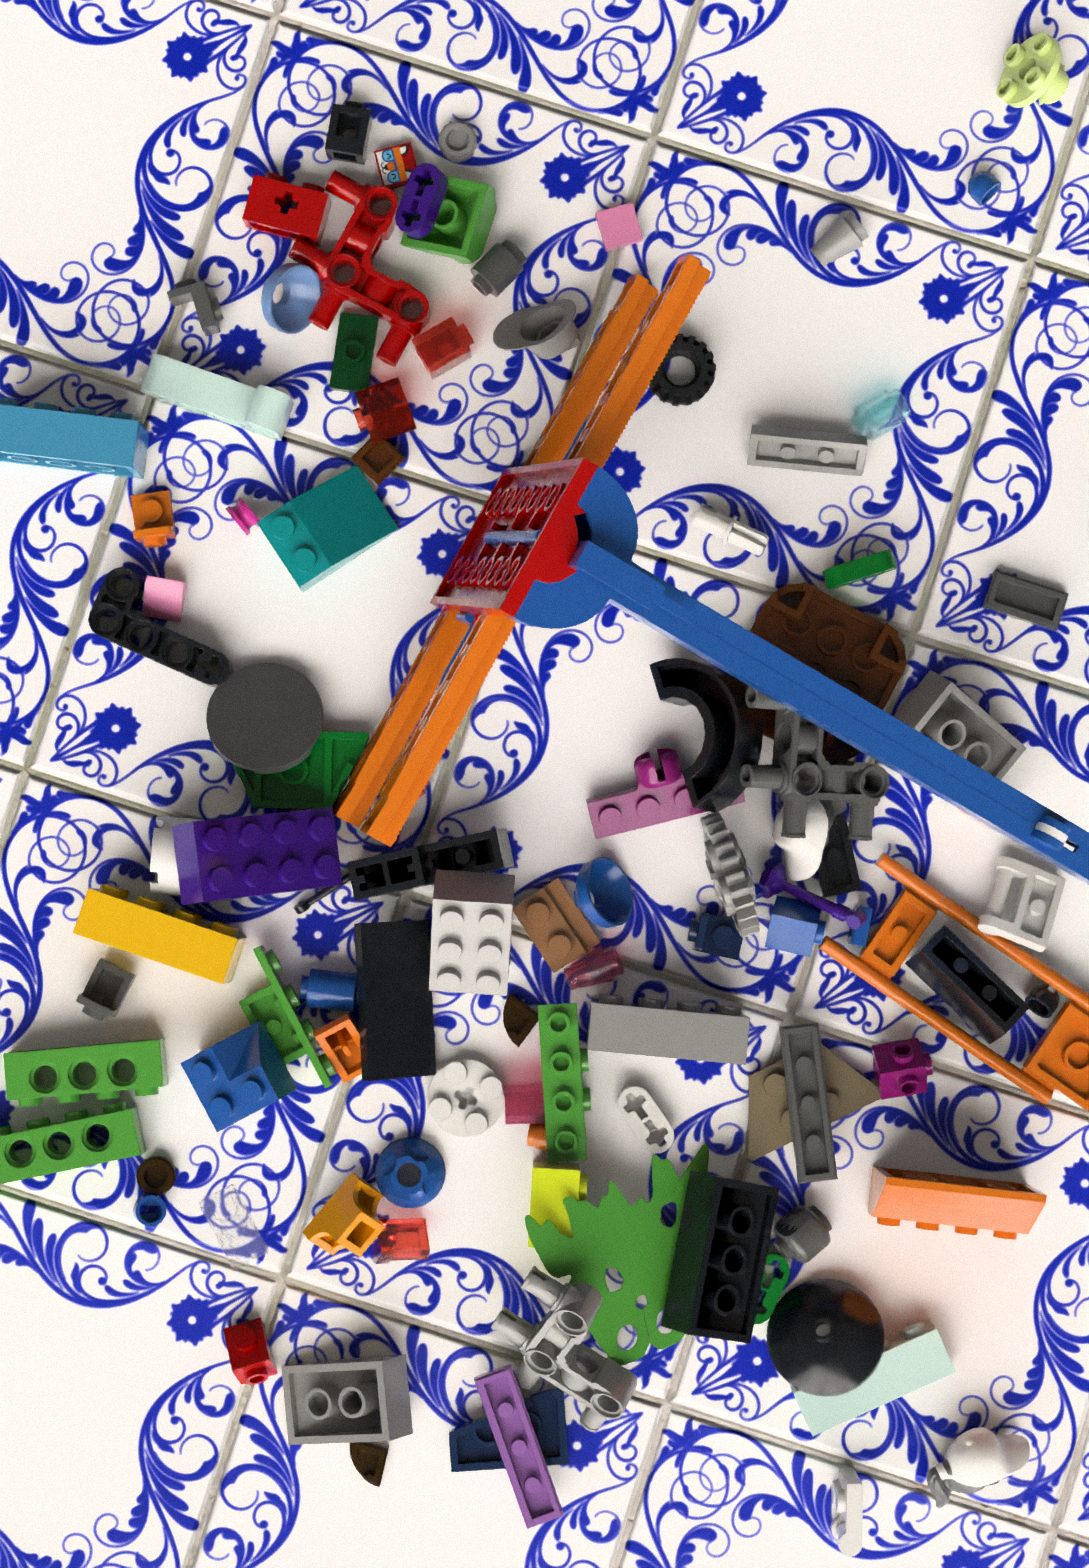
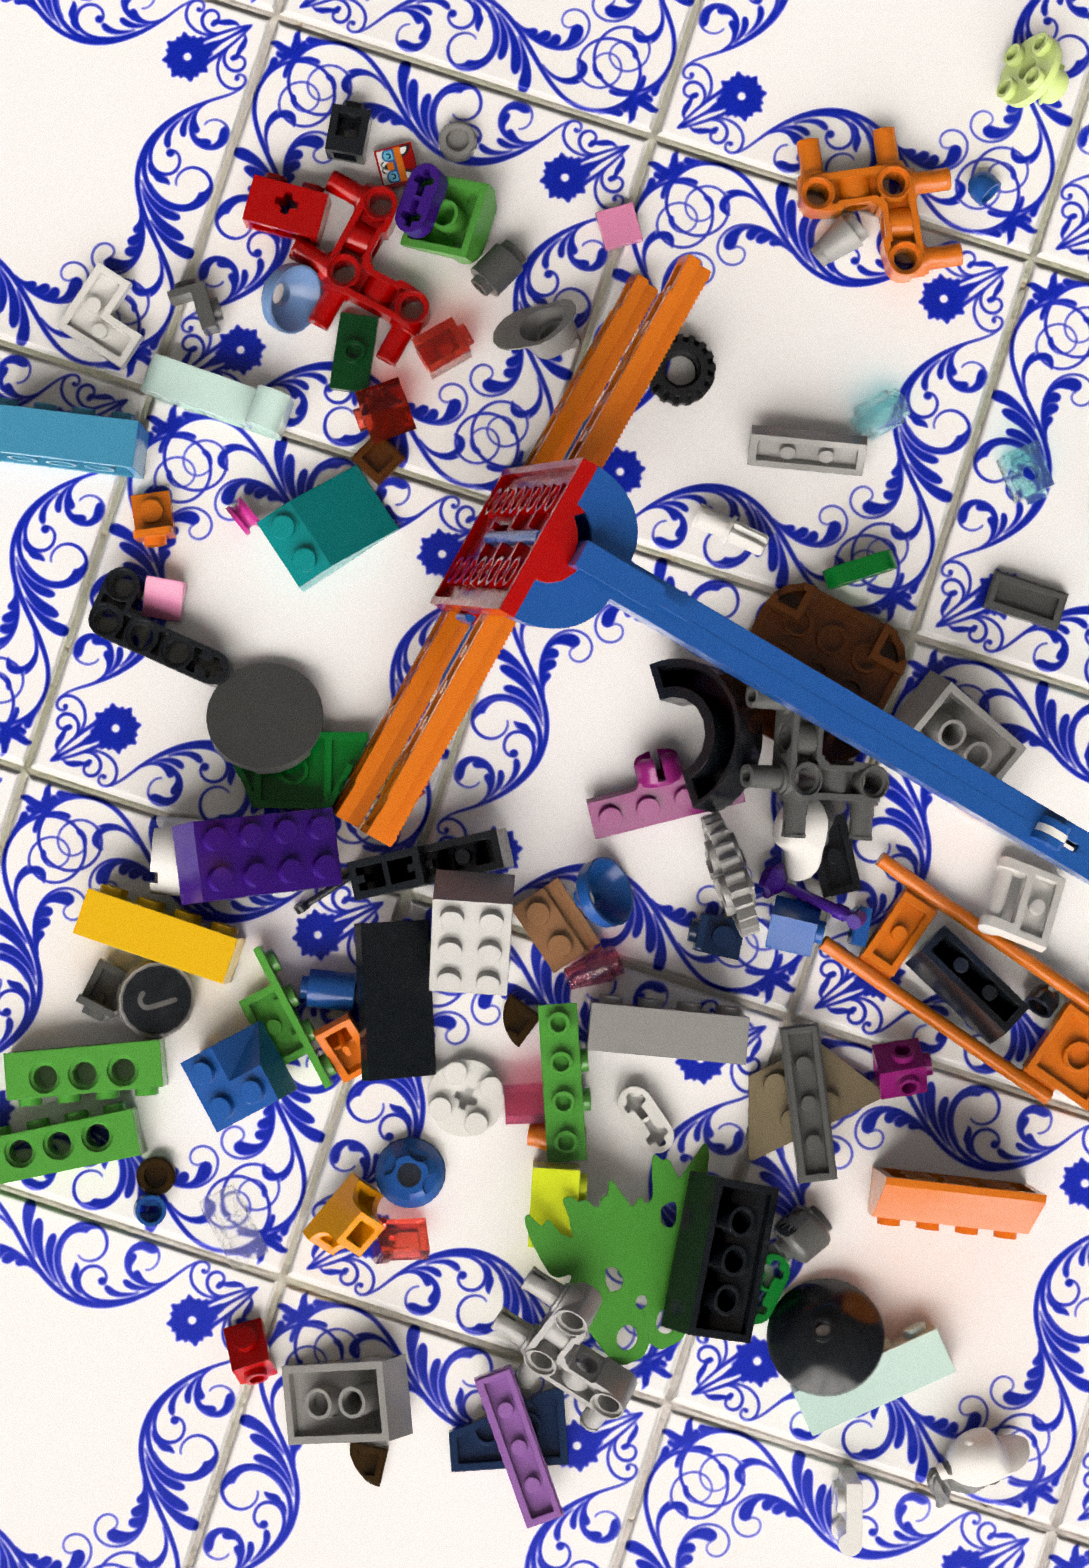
none -> white plate [56,262,144,370]
none -> black tile [116,960,195,1038]
none -> orange pin [796,127,963,283]
none -> clear light blue brick [996,440,1055,505]

